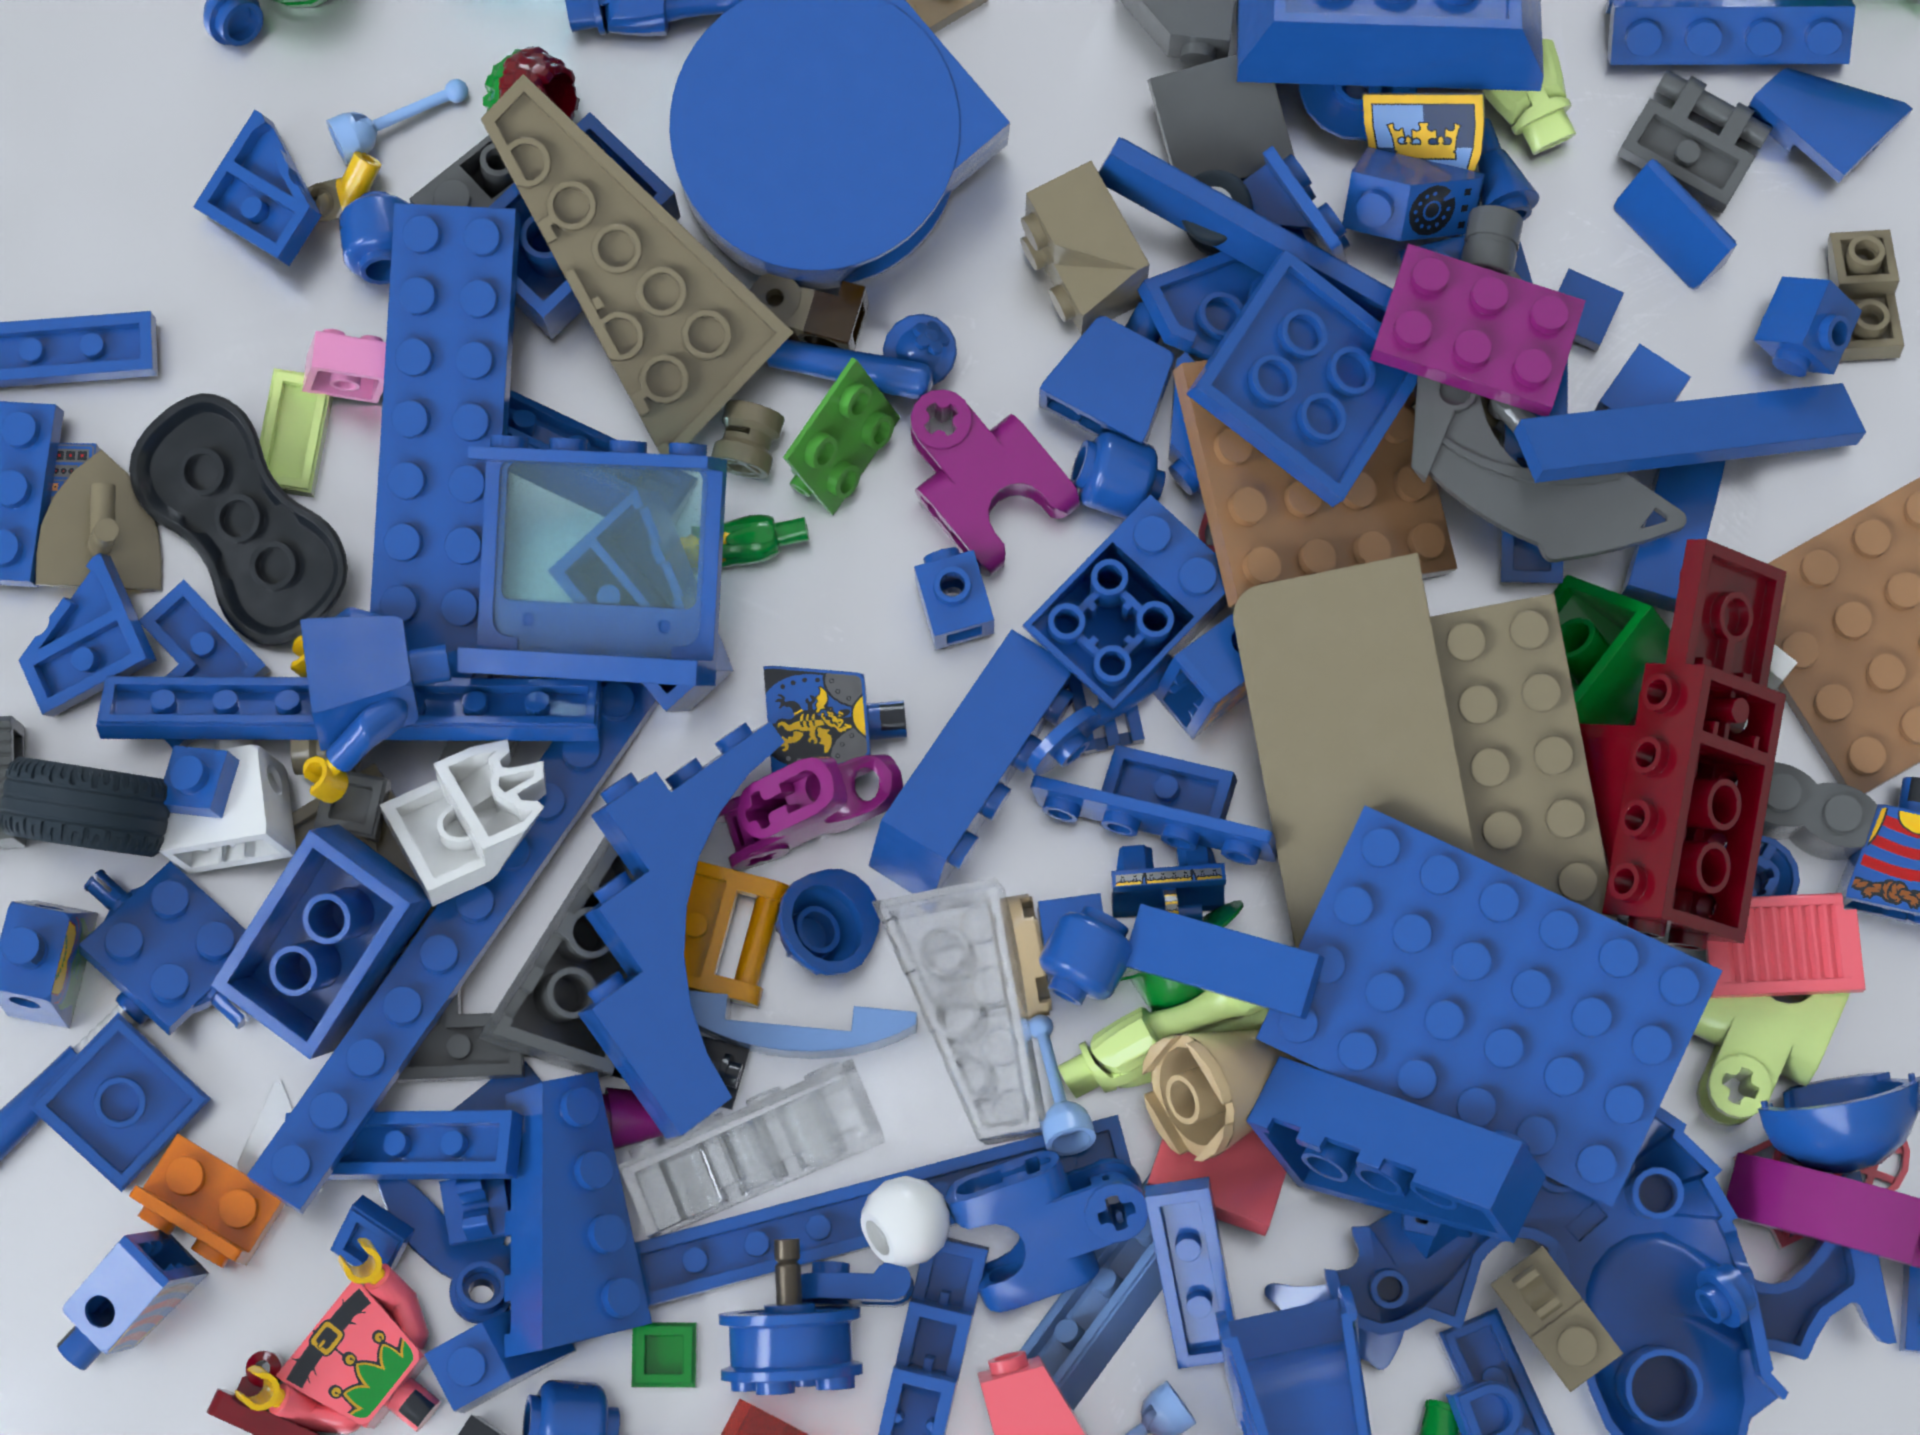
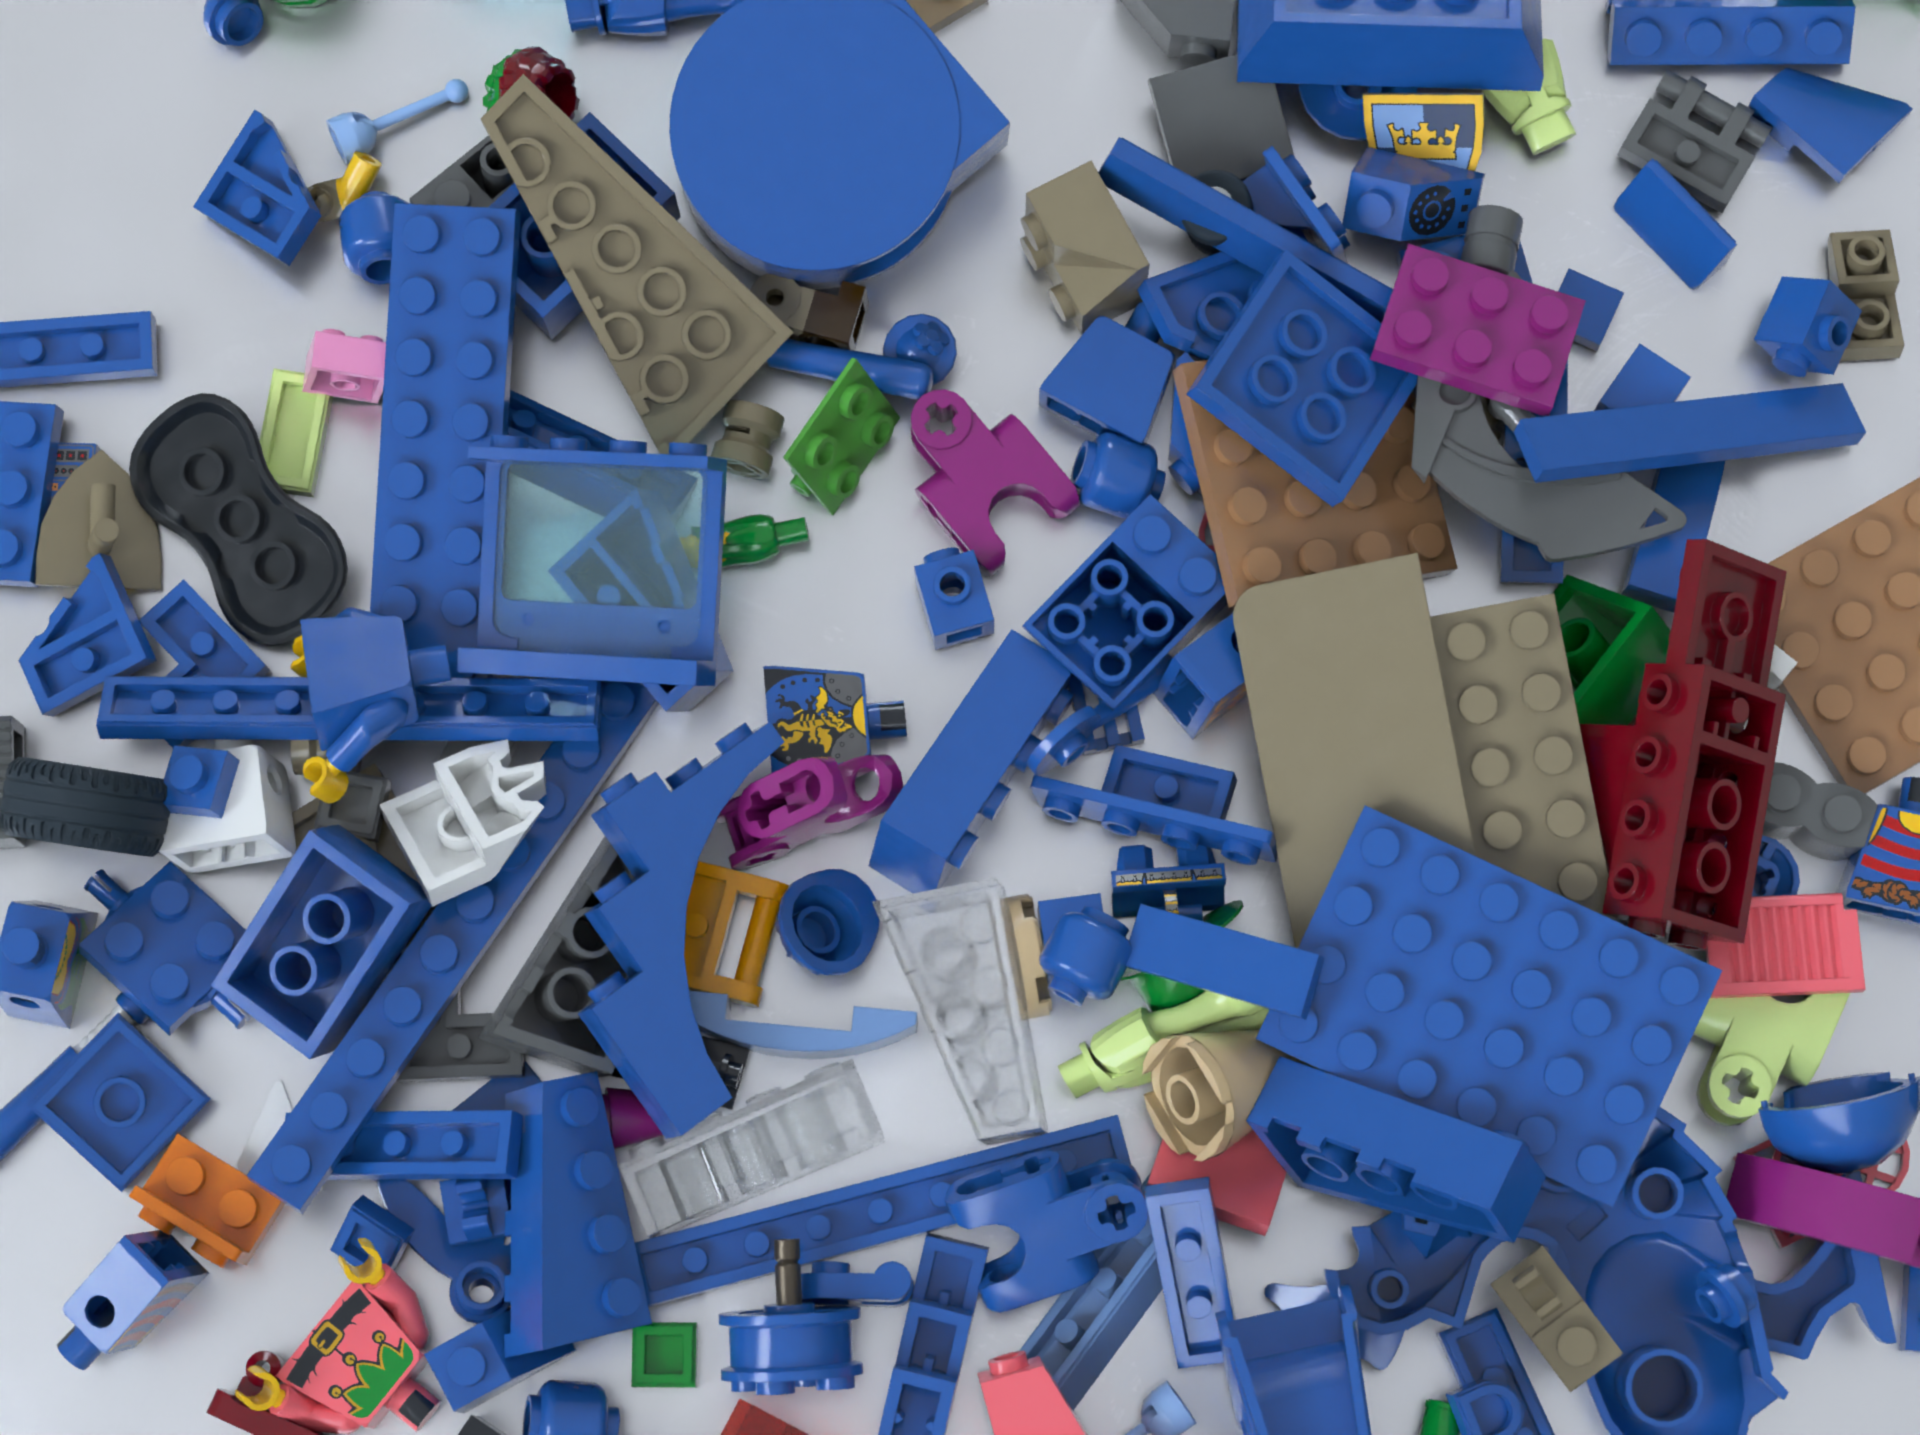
white piece [860,1176,950,1267] -> none
light blue hinge [1028,1014,1096,1156] -> none
blue cone [1478,118,1540,221] -> none

